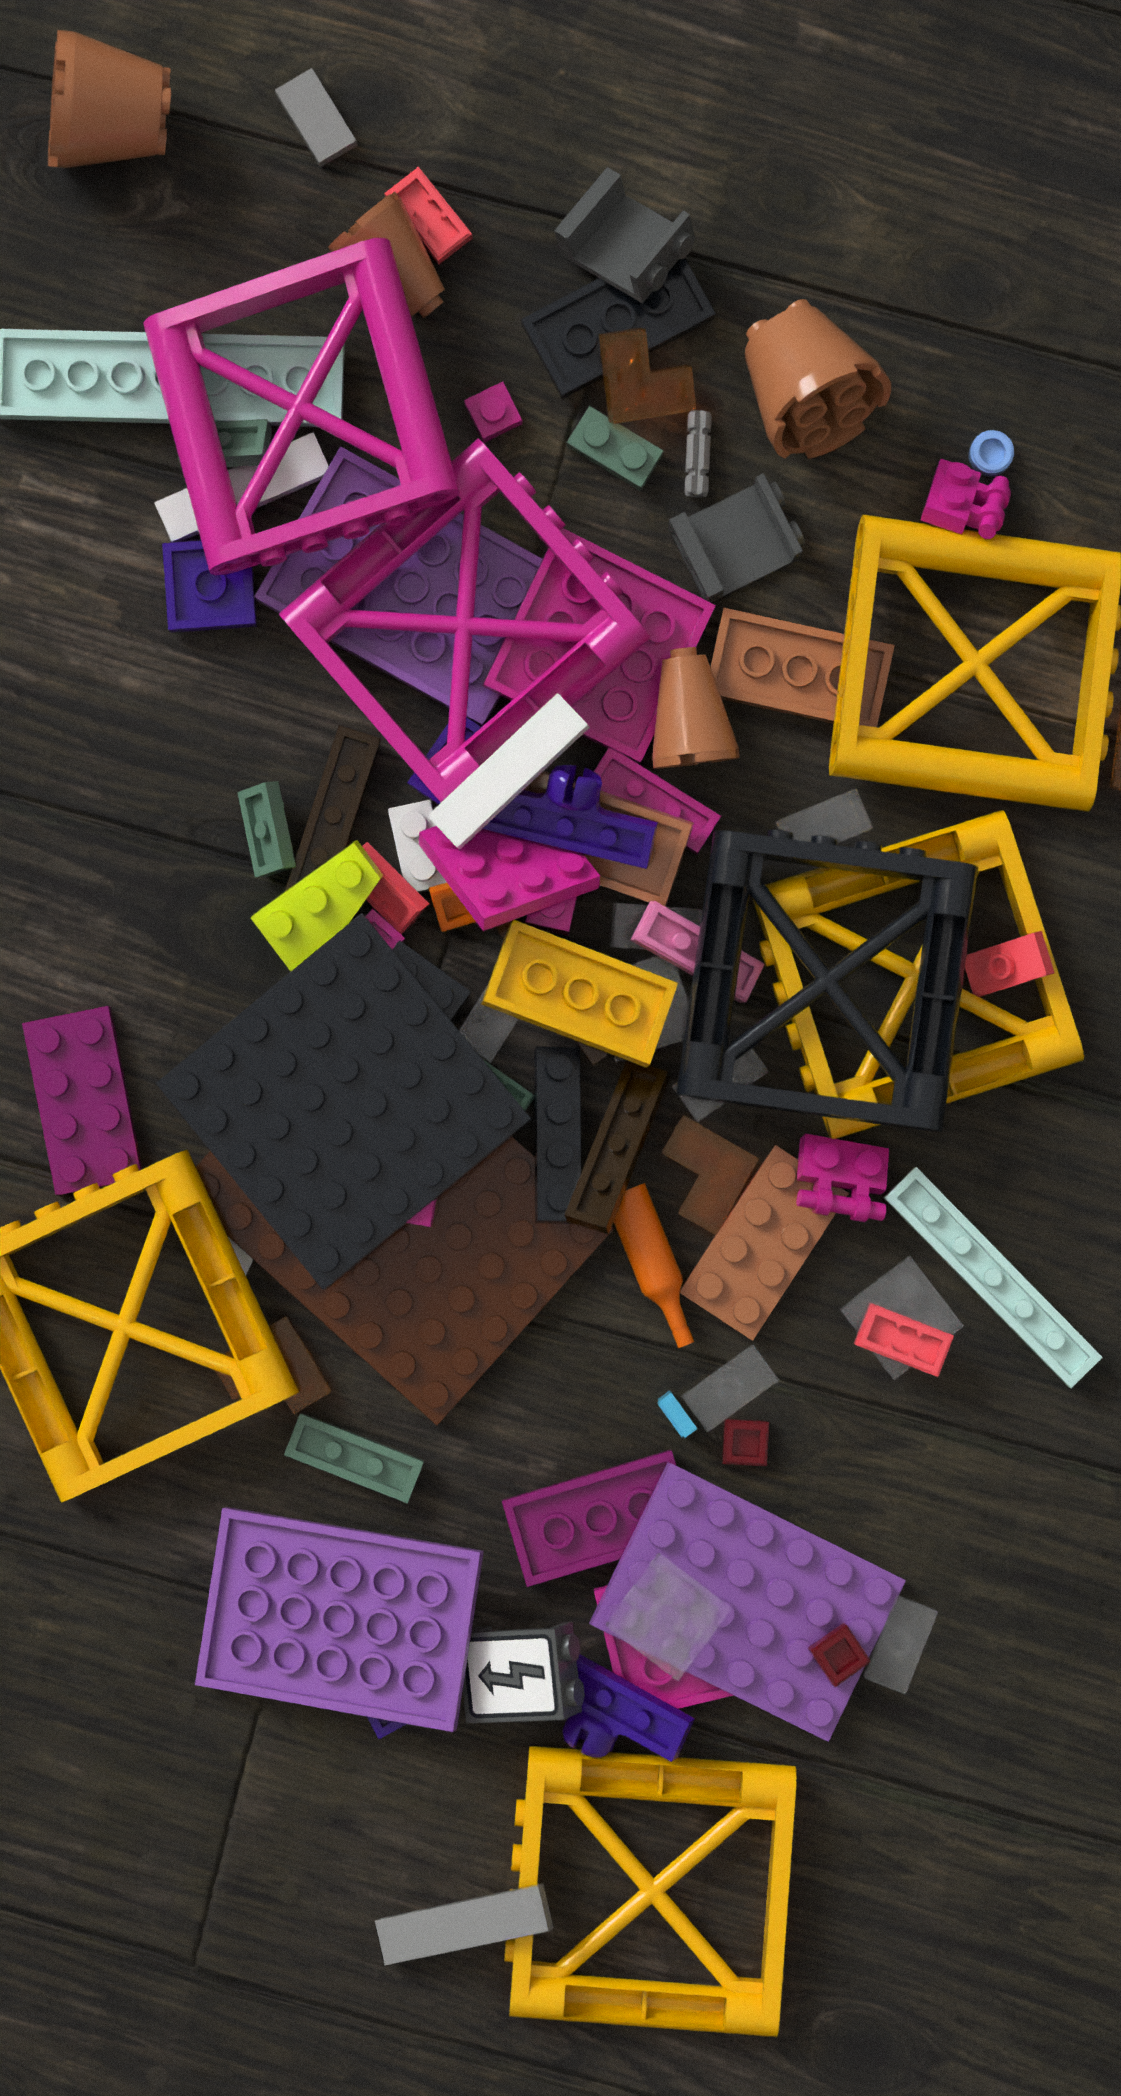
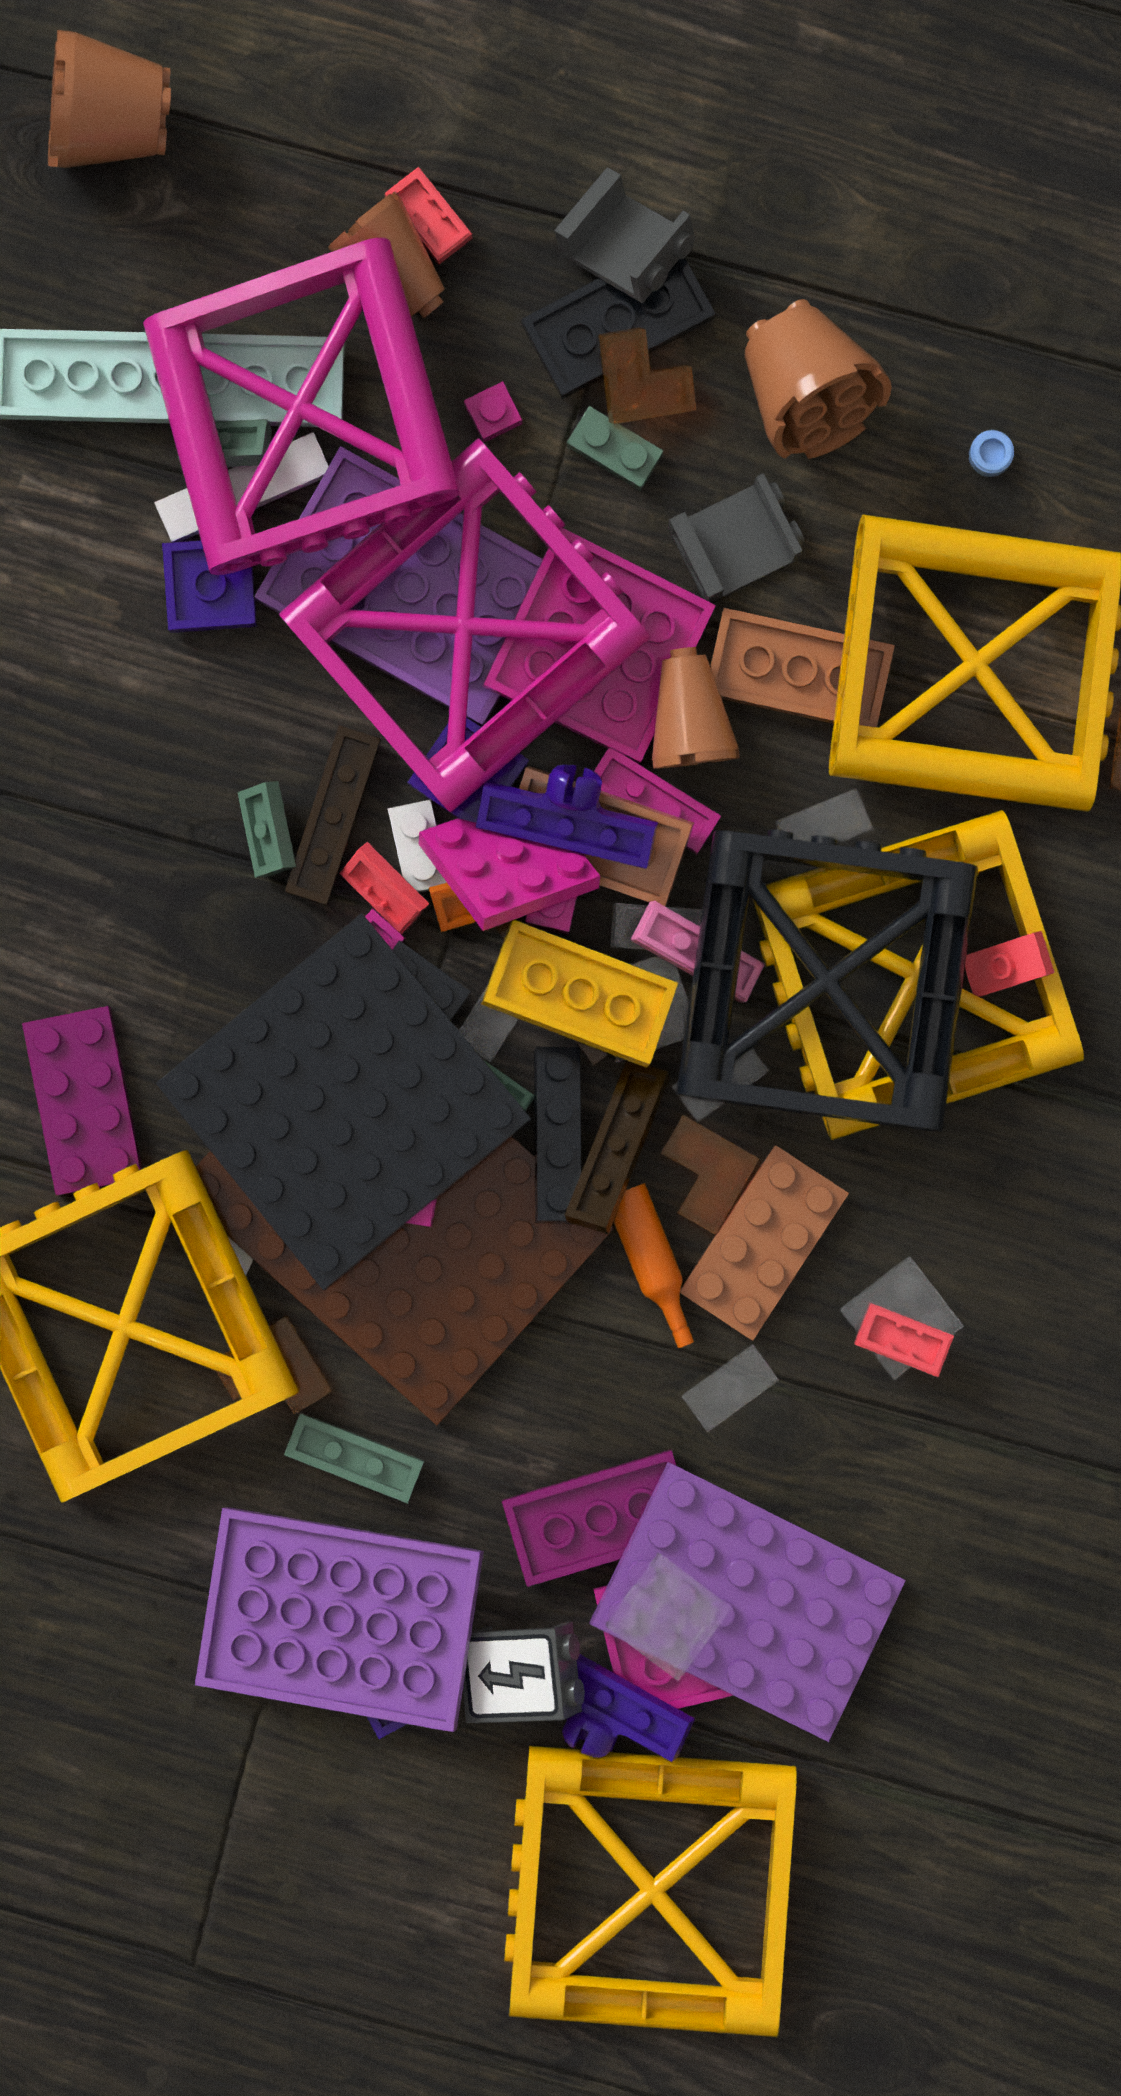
neon yellow wing [250,840,383,971] -> none
light grey tile [275,68,357,168] -> none
light grey tile [375,1883,553,1965] -> none
white tile [428,693,590,850] -> none
medium azure tile [657,1390,697,1438] -> none
light grey axle [685,410,712,498] -> none
dark red tile [722,1418,769,1466] -> none
dark pink plate [796,1133,889,1222] -> none
dark red tile [807,1623,871,1687] -> none
clear plate [863,1594,938,1695] -> none
light aqua plate [883,1167,1103,1388] -> none
dark pink plate [920,458,1011,539] -> none

